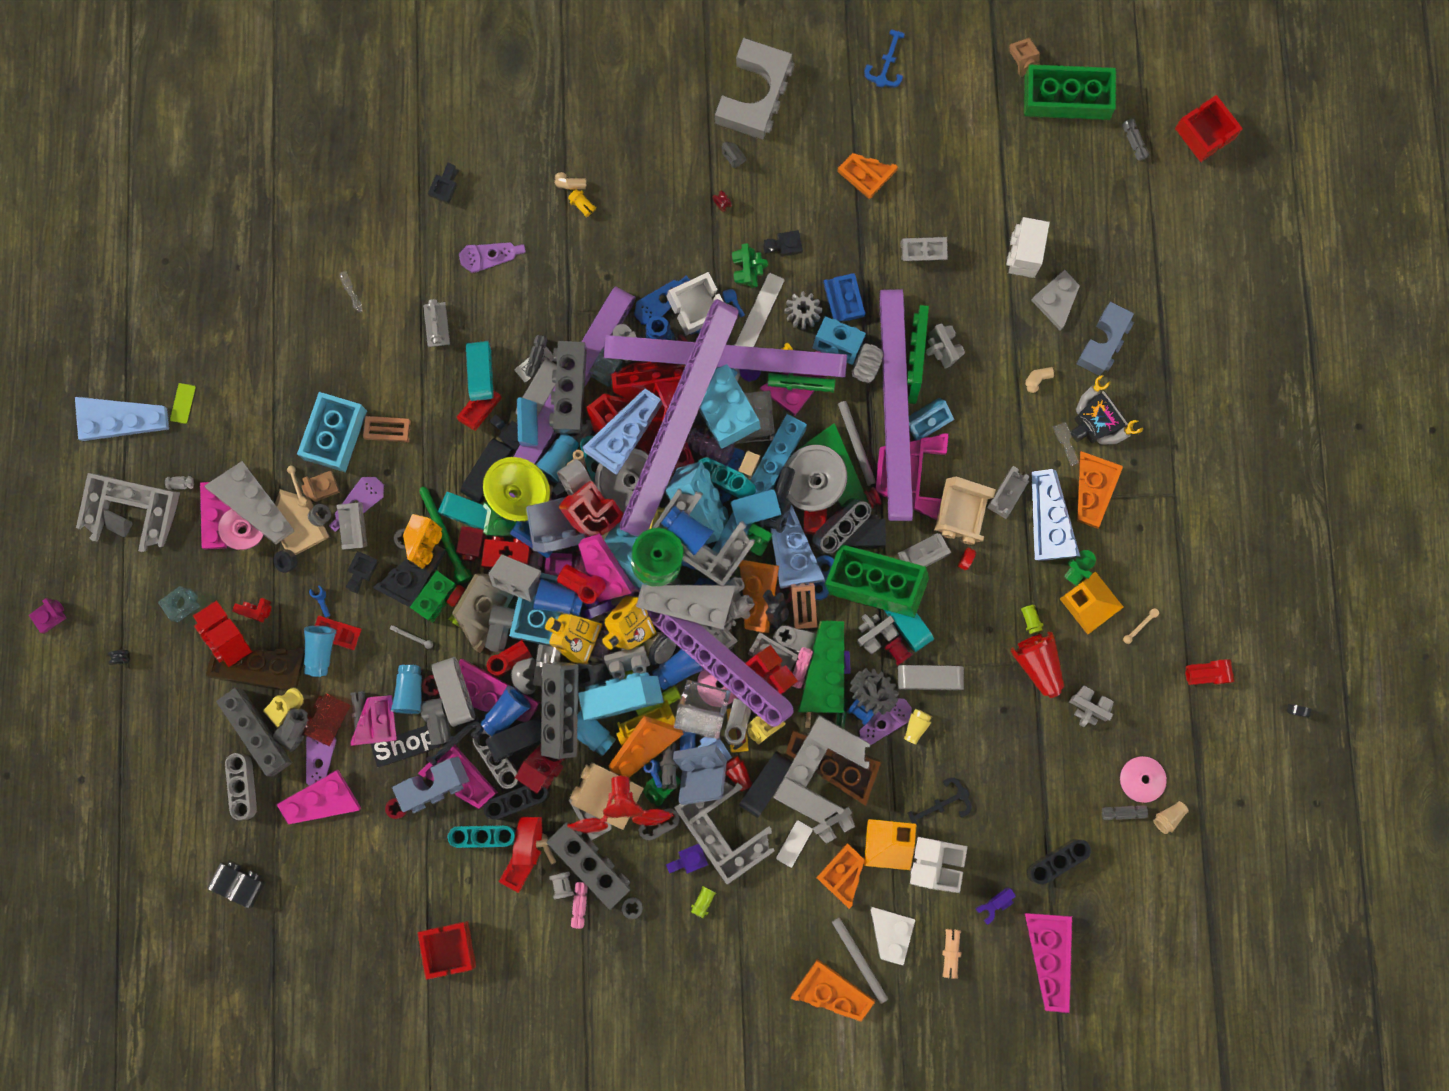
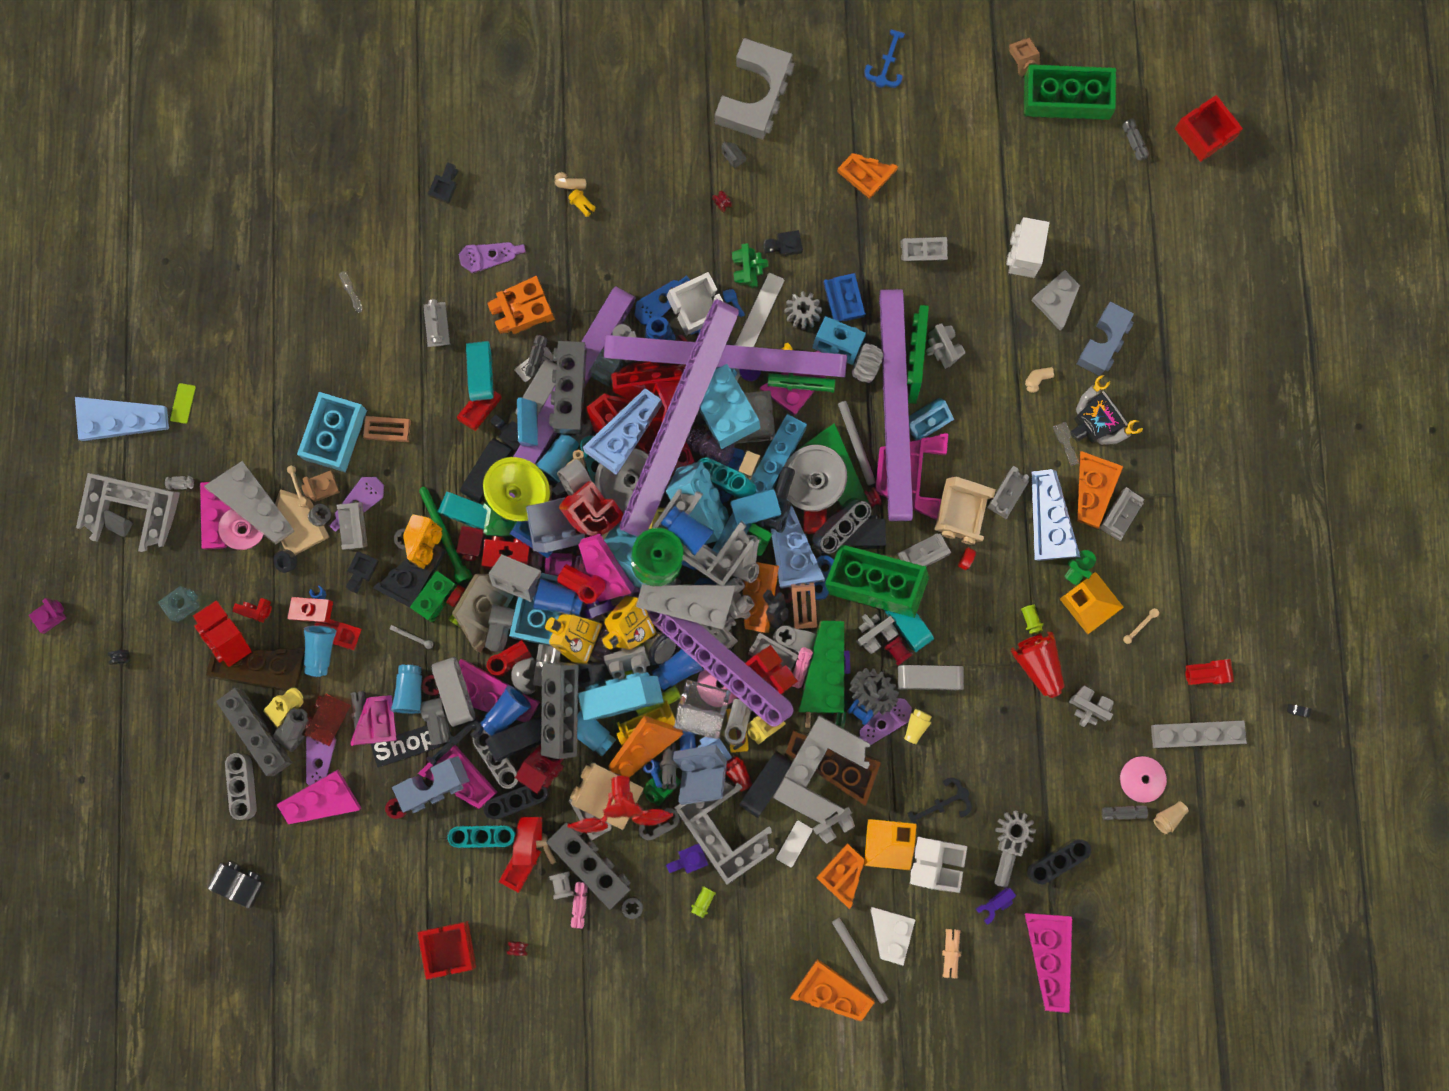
none -> plate [287,597,333,623]
none -> orange hips [487,276,555,334]
none -> dark red bush [507,941,529,956]
none -> light grey piece [731,535,759,583]
none -> light grey gear [995,811,1036,887]
none -> light grey hinge [1099,487,1144,541]
none -> light grey plate [1151,721,1247,748]

